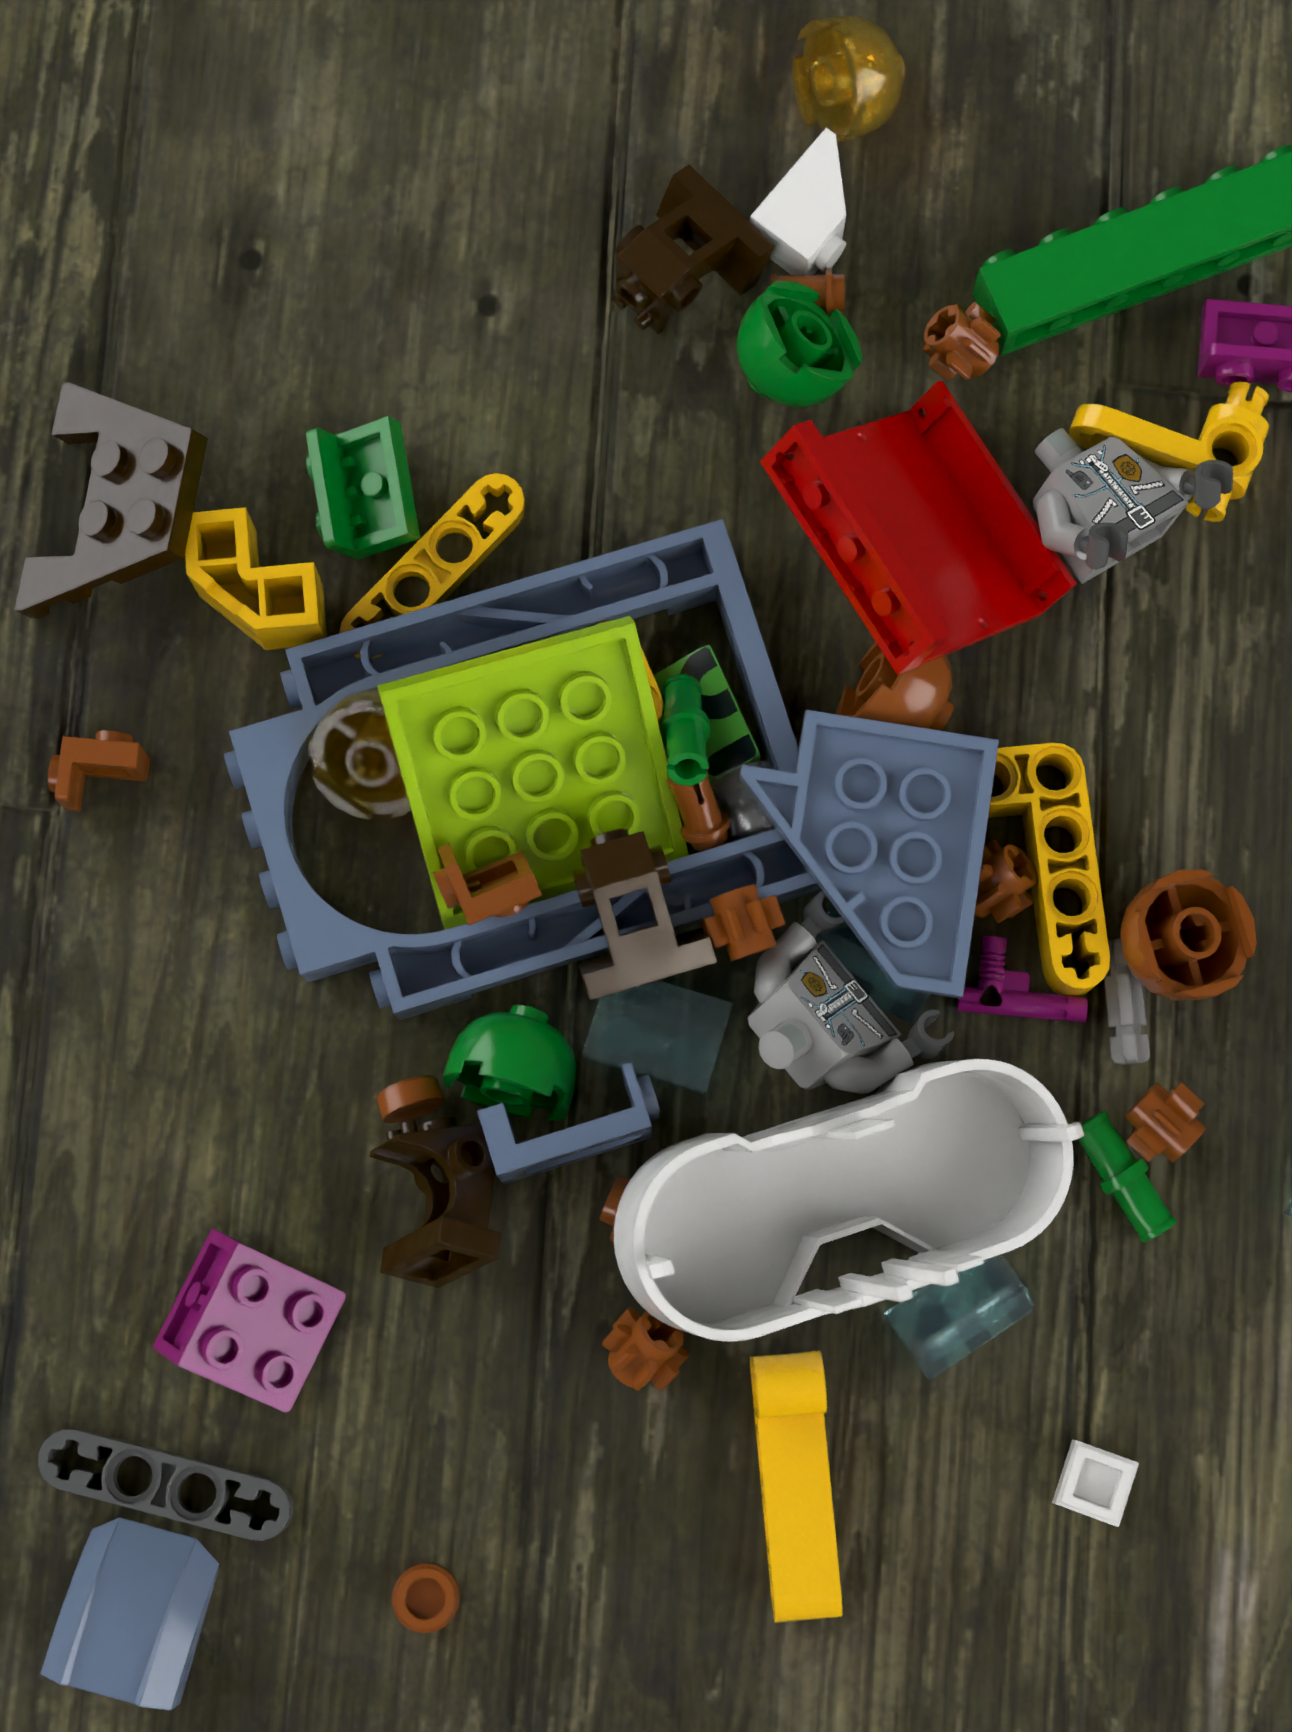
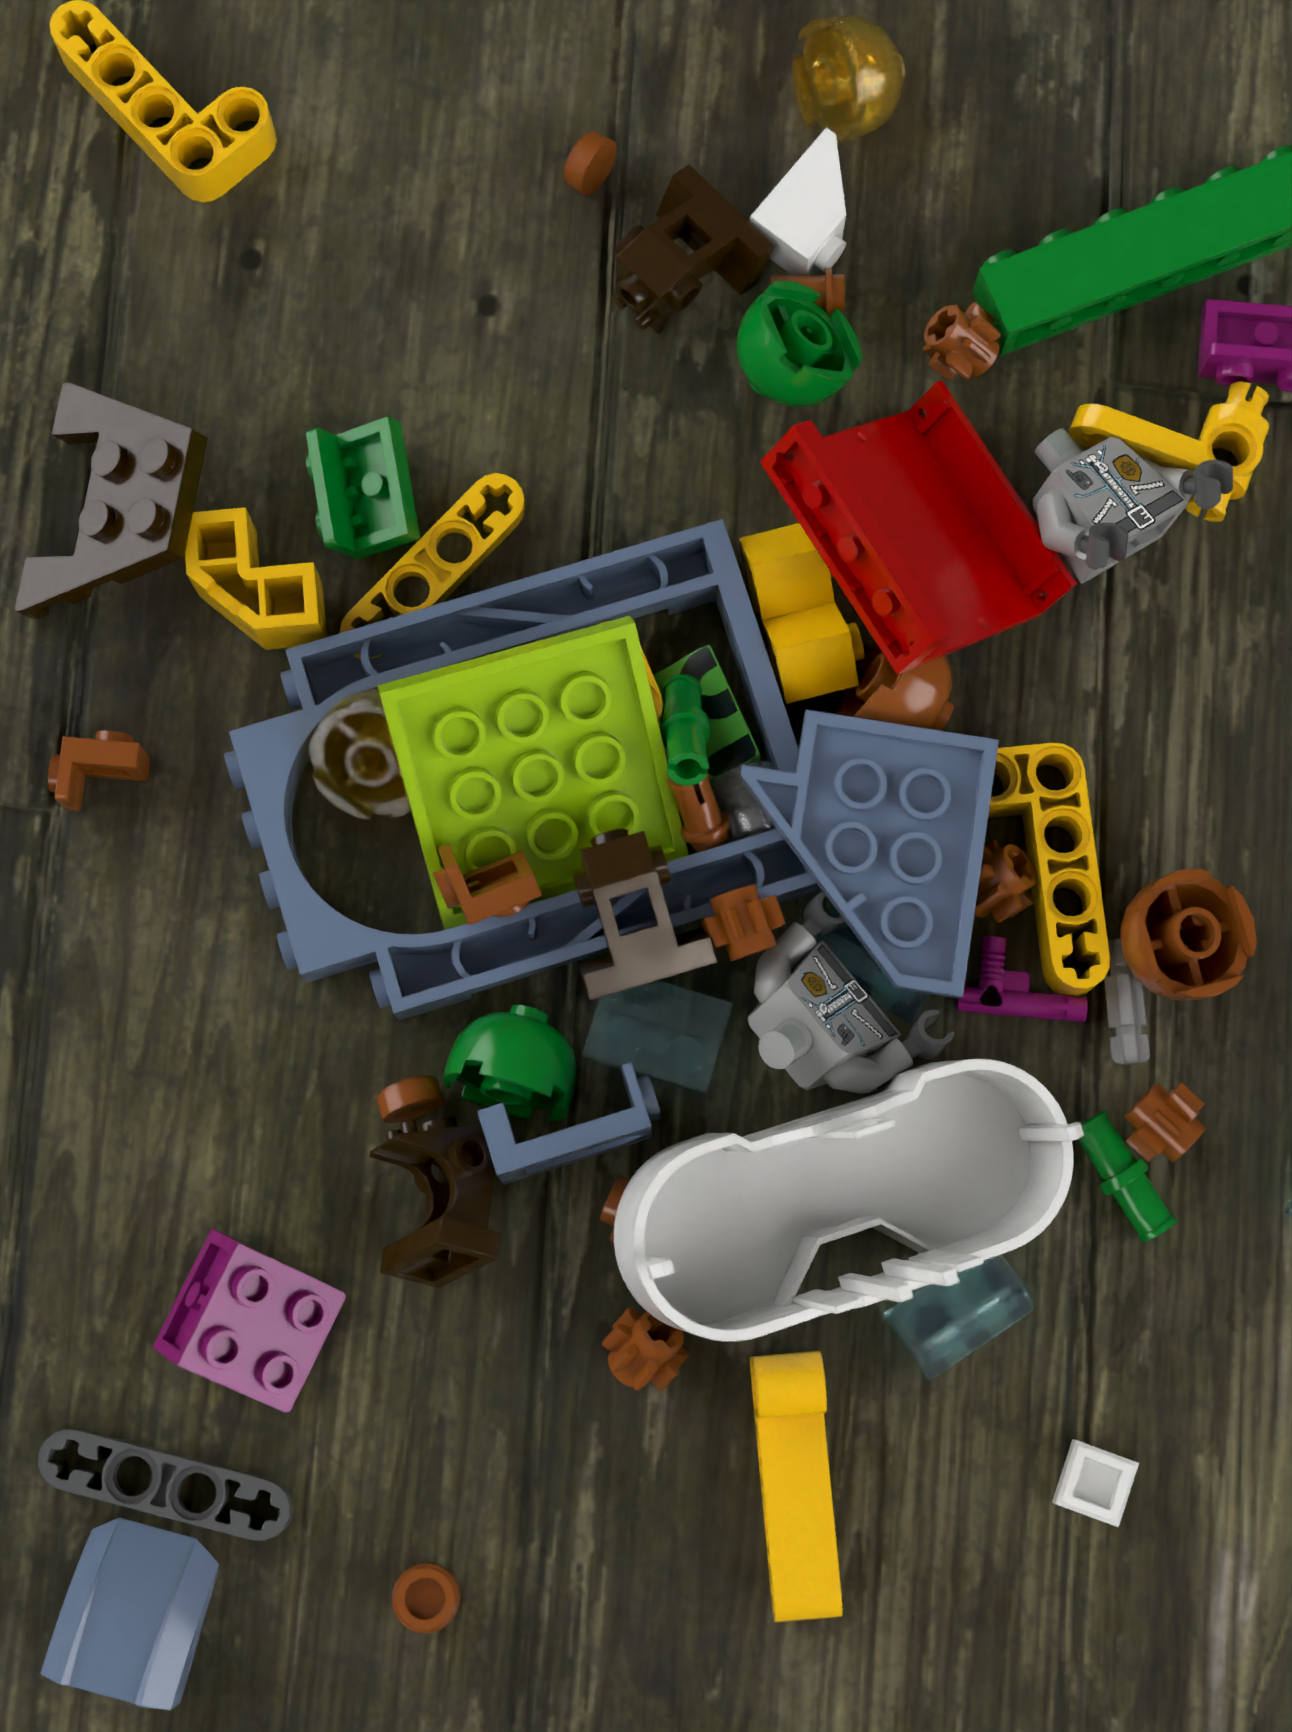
none -> yellow beam [50,0,277,203]
none -> dark orange tile [564,131,617,196]
none -> yellow brick [739,523,864,704]

